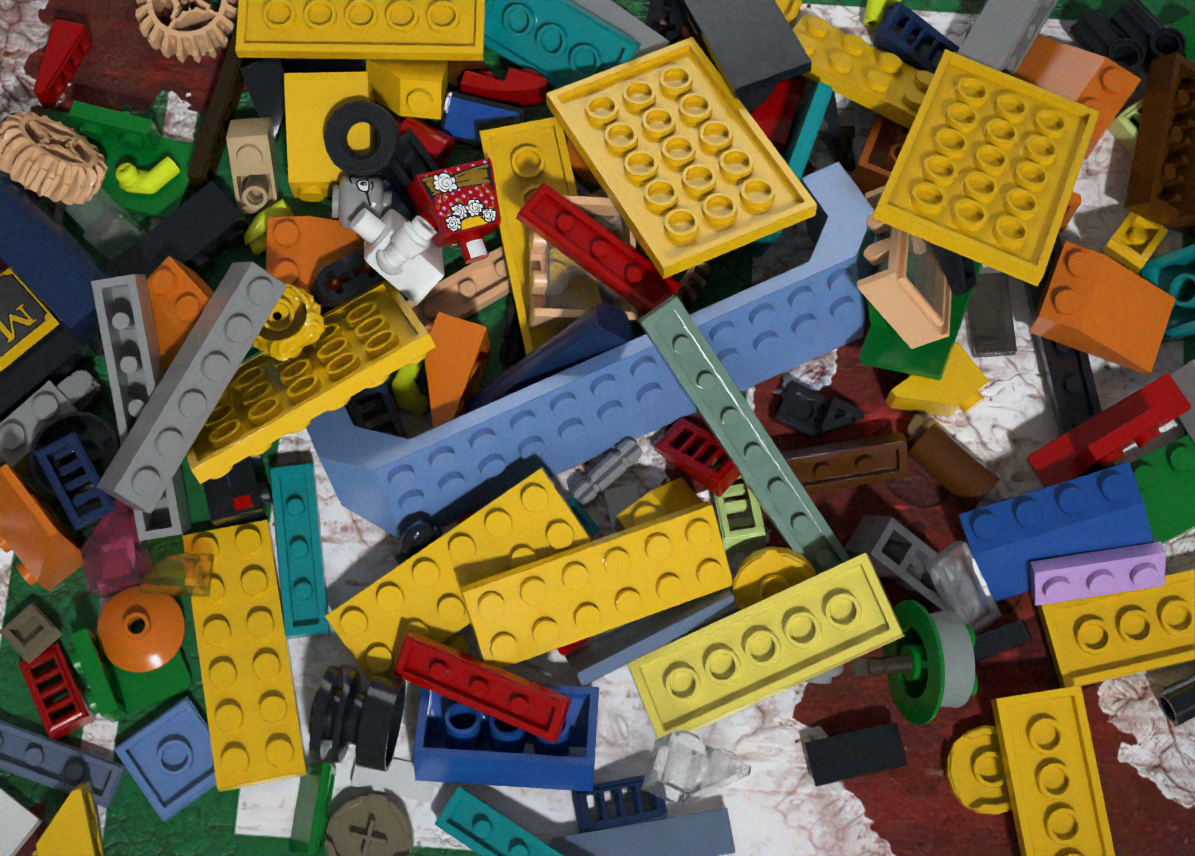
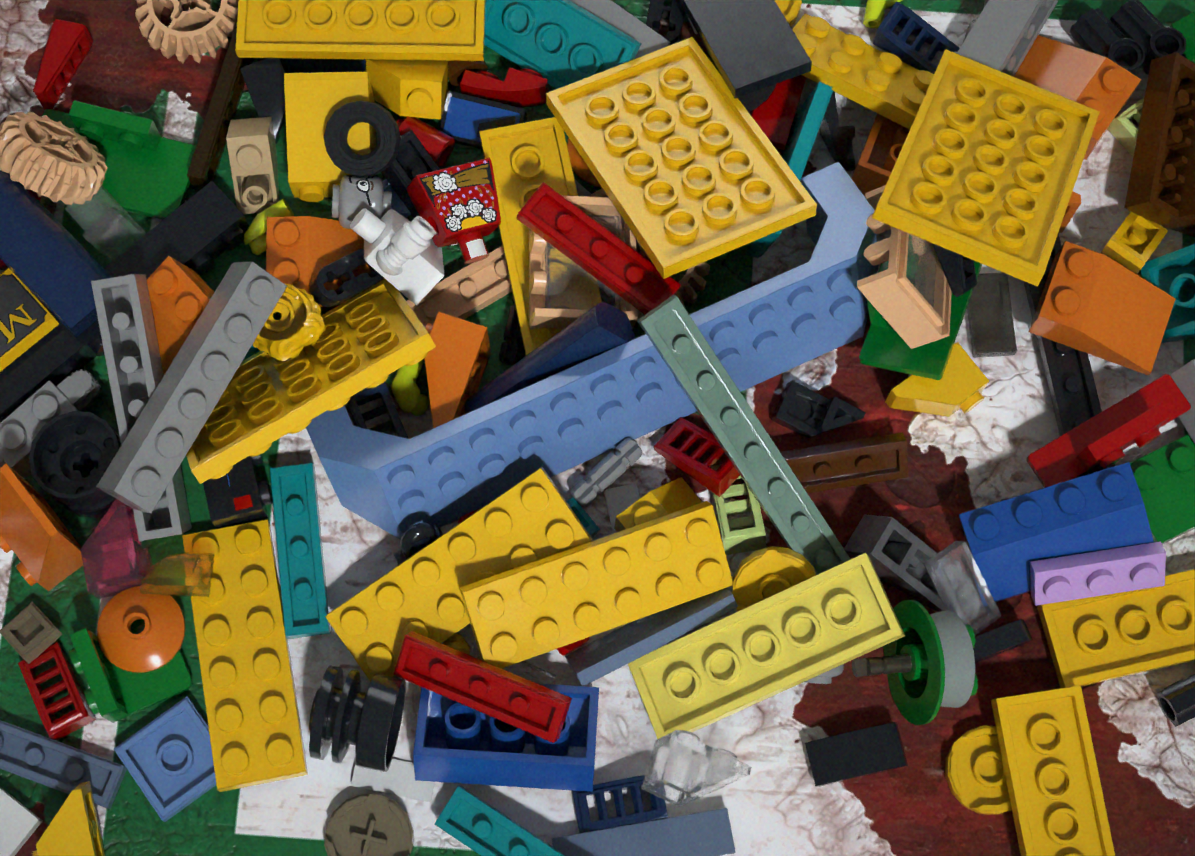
dark blue slope [34,431,117,531] -> none
neon yellow arm [115,156,181,194] -> none
green slope [289,762,336,856] -> none
reddish brown brick [907,423,1000,510] -> none

